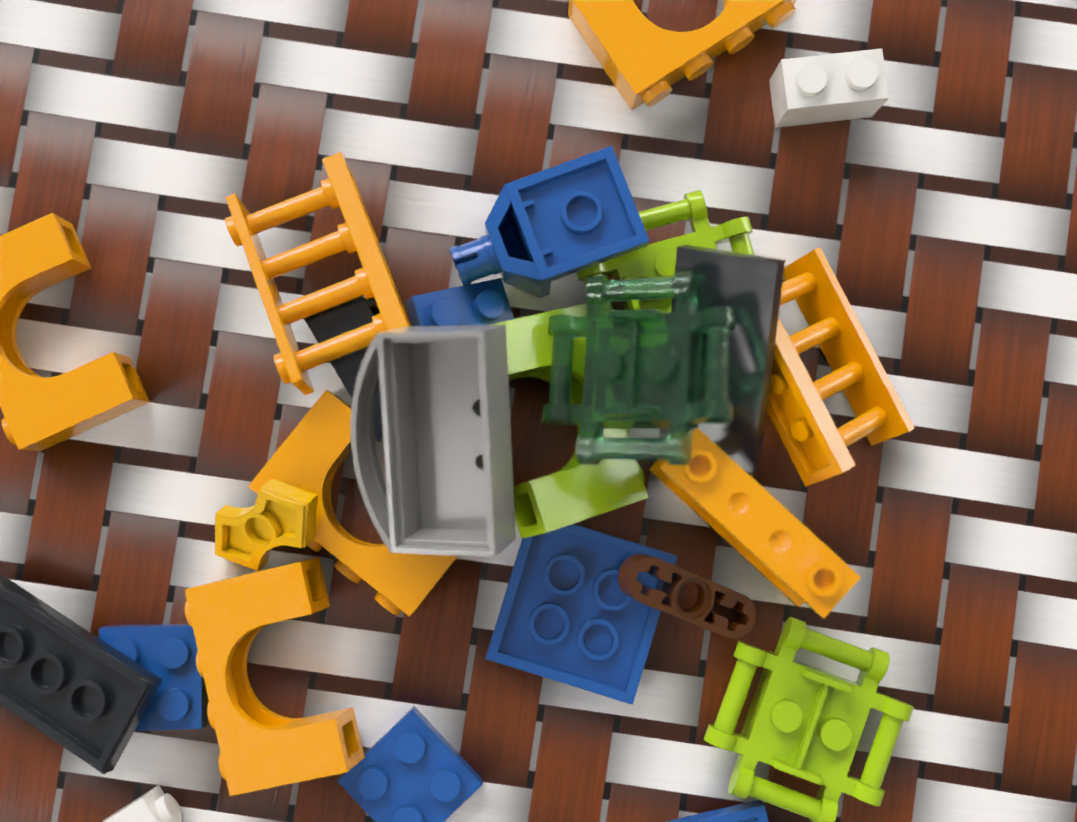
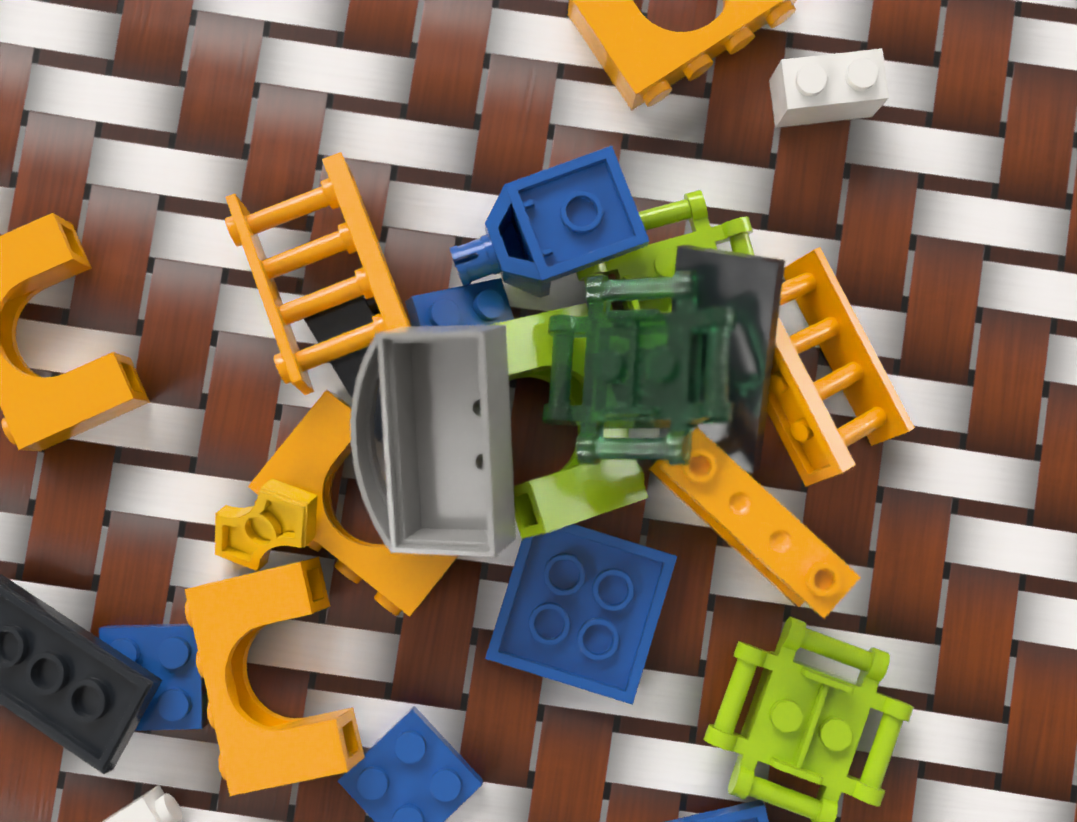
reddish brown beam [618,553,756,639] -> none

